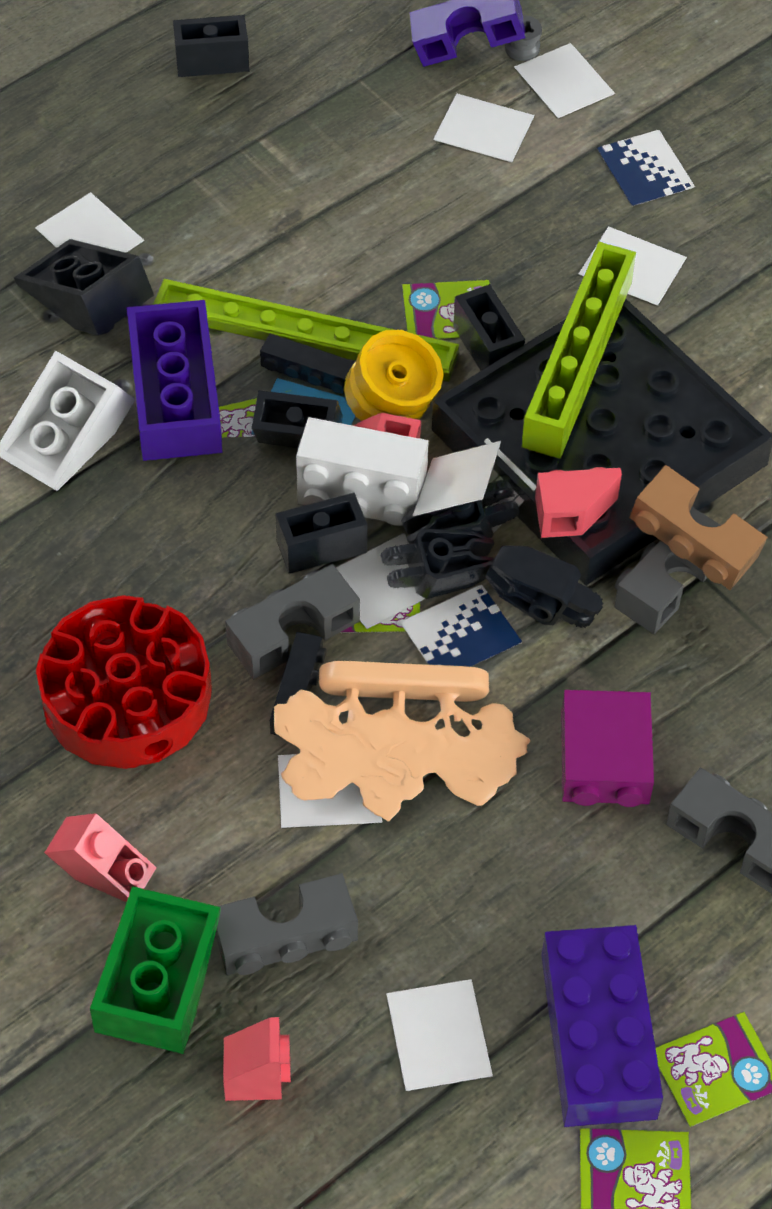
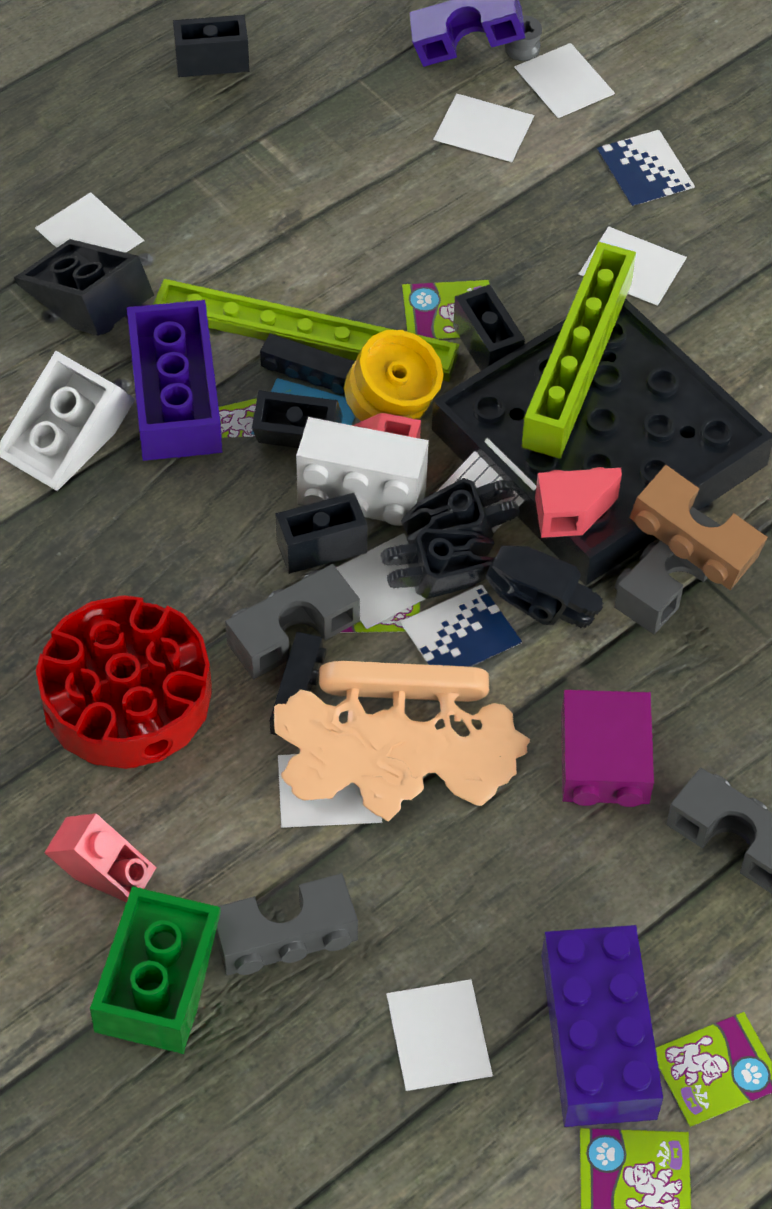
coral slope [223,1017,291,1101] -> none
white sticker [413,441,501,516] -> none

